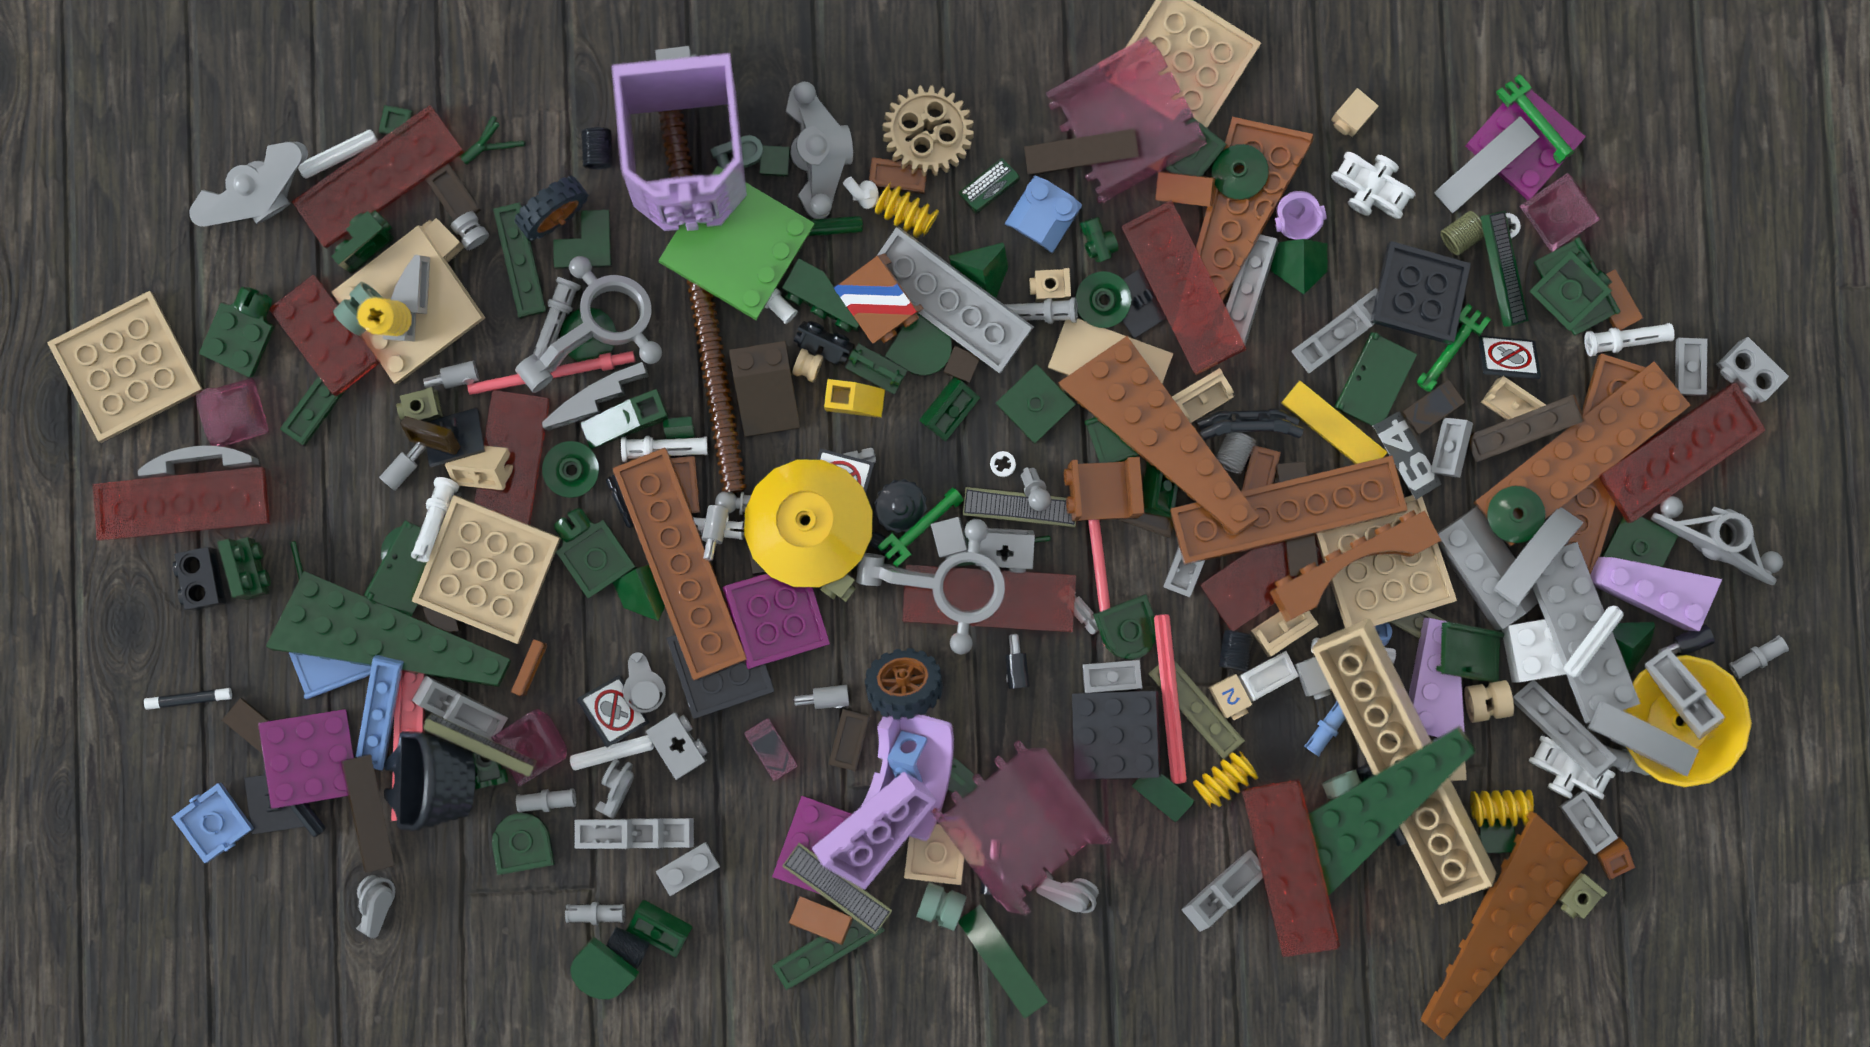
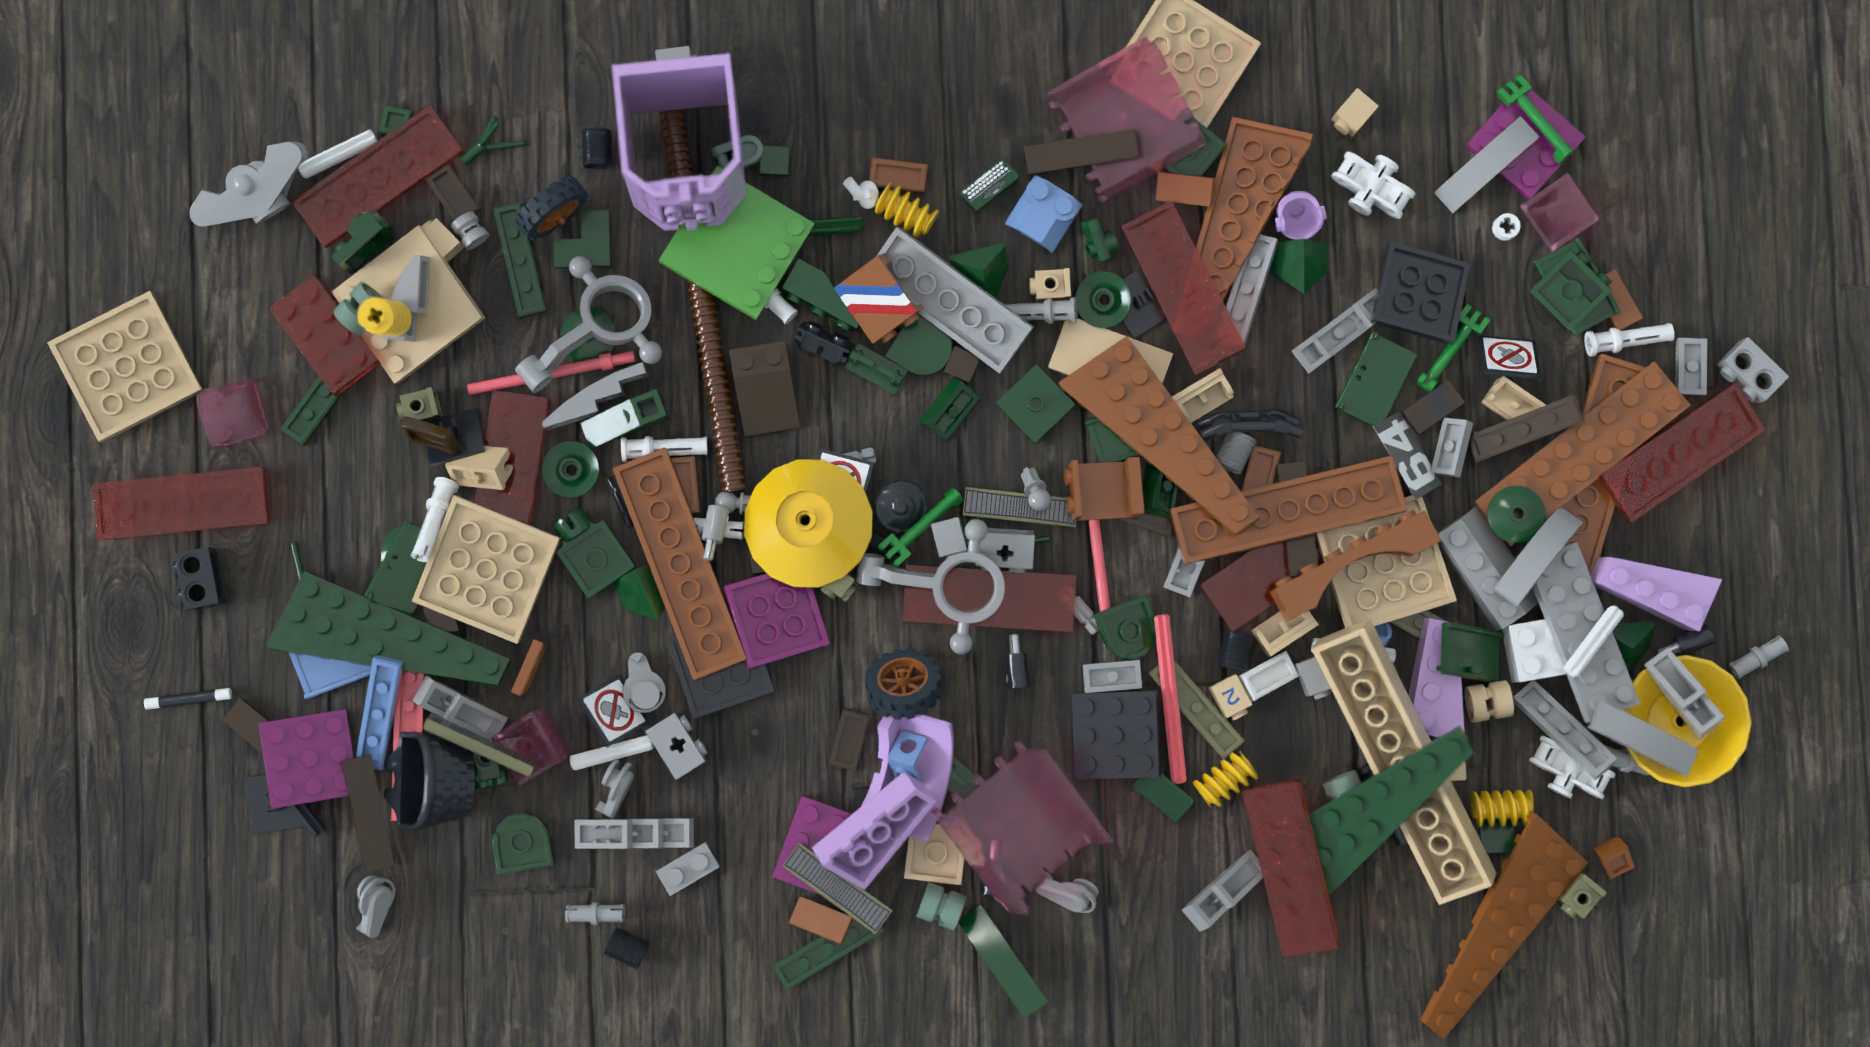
light grey slope [138,446,259,479] -> none
medium blue plate [172,783,254,863] -> none
dark green plate [199,287,275,377] -> none
dark green plate [217,537,271,600] -> none
light grey piece [379,444,426,491] -> none
light grey piece [423,360,479,389] -> none
light grey pin [516,789,576,813] -> none
light grey pin [533,277,581,359] -> none
dark green tile [571,937,639,999] -> none
dark green slope [626,900,692,958] -> none
dark green tile [663,417,695,439] -> none
clear pink tile [744,718,798,781] -> none
light grey piece [785,82,853,219] -> none
tan wheel [792,348,823,382] -> none
light grey piece [794,685,849,709] -> none
yellow slope [824,379,885,418] -> none
tan gear [883,85,974,176] -> none
white bush [990,451,1016,477] -> none
dark green dish [1212,144,1269,200] -> none
yellow tile [1281,381,1387,464] -> none
medium blue pin [1304,700,1346,757] -> none
olive piece [1441,211,1484,255] -> none
tile [1480,211,1528,327] -> none
light grey plate [1559,790,1618,854] -> none
dark green plate [1601,509,1678,567] -> none
light grey piece [1651,496,1783,585] -> none

